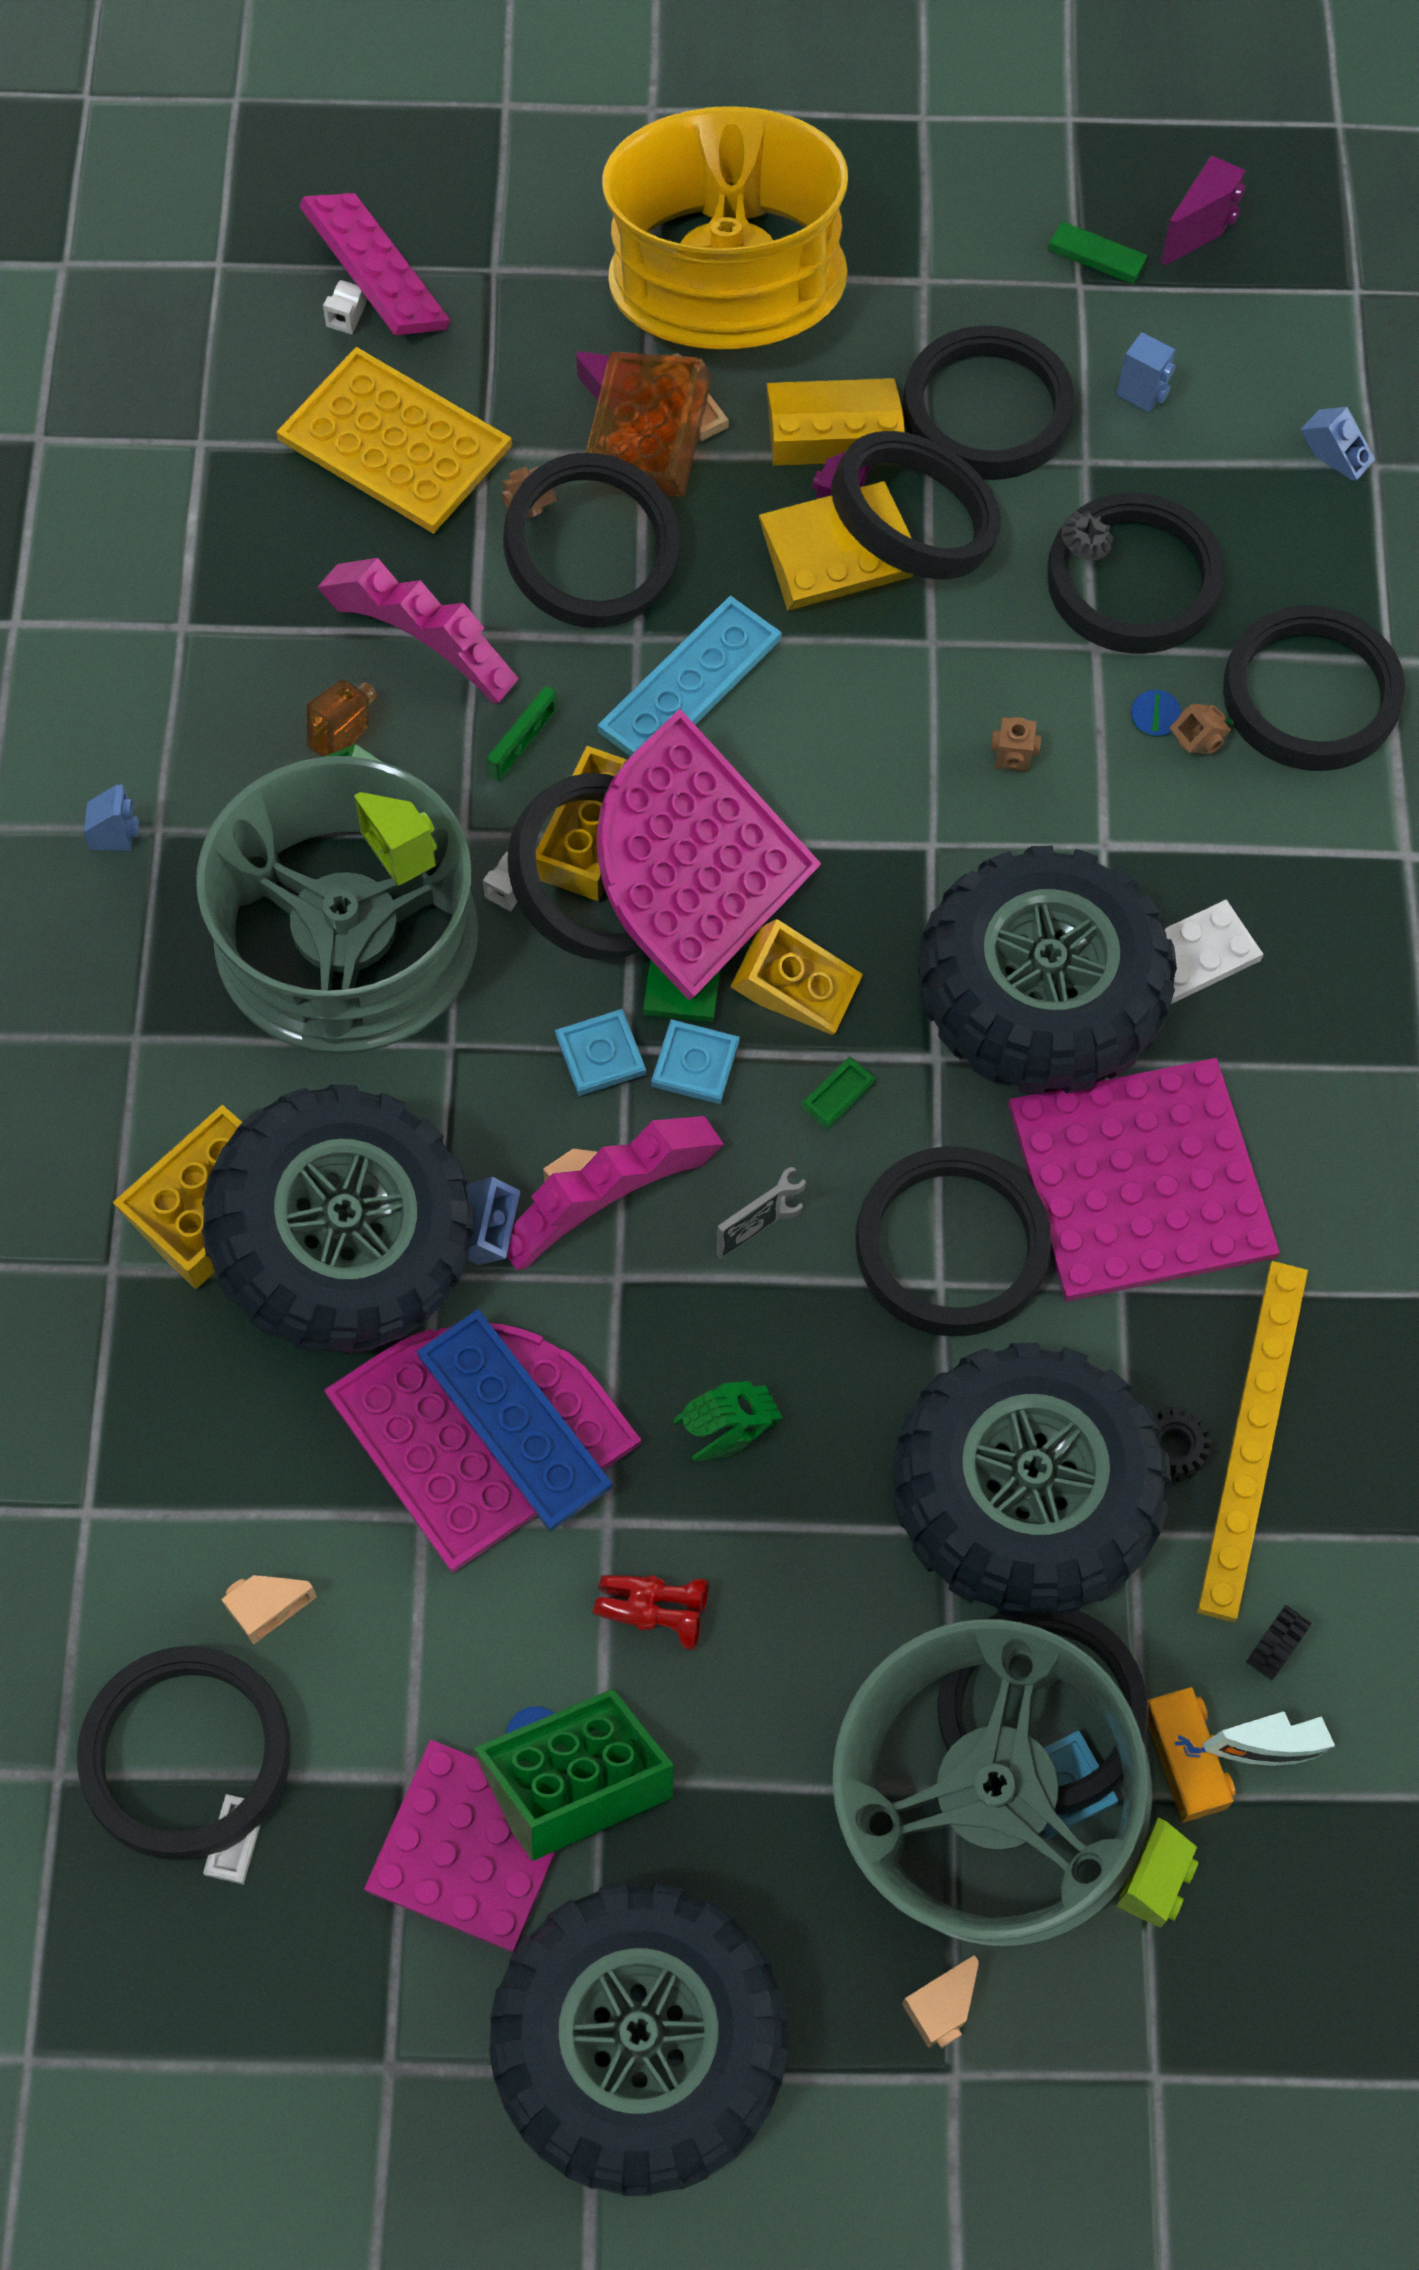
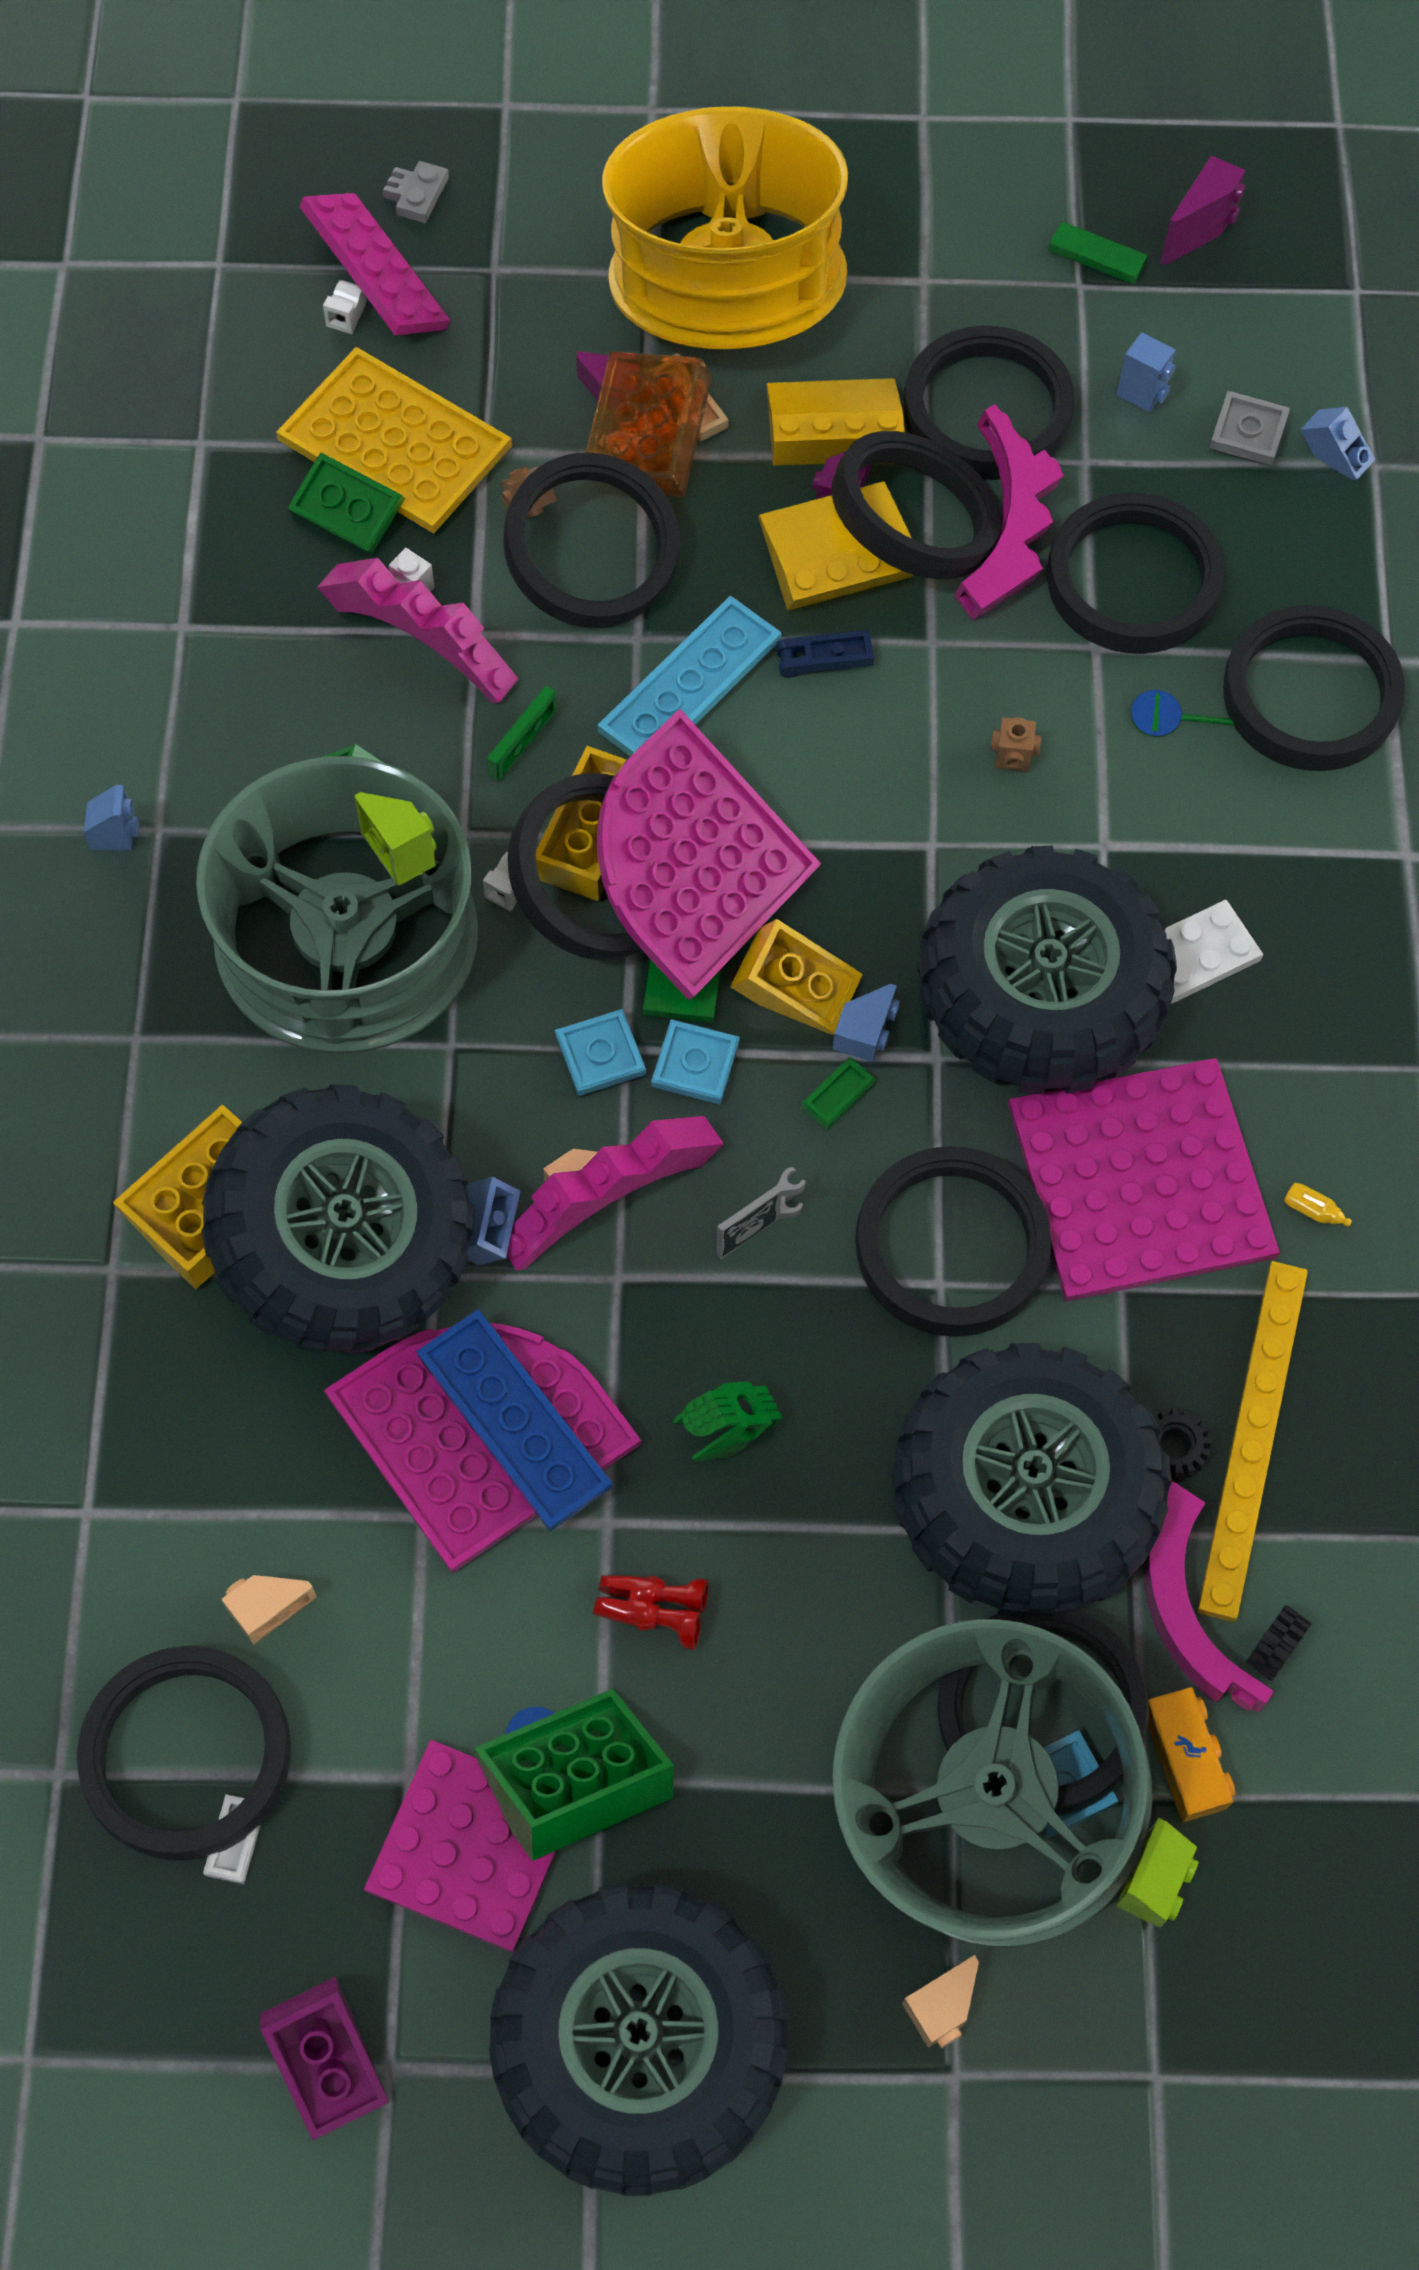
clear orange torso [307,680,377,757] -> none
dark grey gear [1061,511,1114,560] -> none
medium nougat brick [1169,704,1231,754] -> none
light aqua slope [1203,1711,1335,1766] -> none
none -> magenta slope [260,1977,389,2140]
none -> green tile [287,452,405,555]
none -> light grey hinge [382,161,449,223]
none -> white brick [389,548,435,592]
none -> dark blue plate [776,630,874,678]
none -> medium blue slope [832,984,900,1062]
none -> dark pink arch [954,404,1064,621]
none -> dark pink arch [1144,1482,1274,1713]
none -> light grey plate [1209,391,1290,466]
none -> yellow piece [1284,1182,1352,1227]

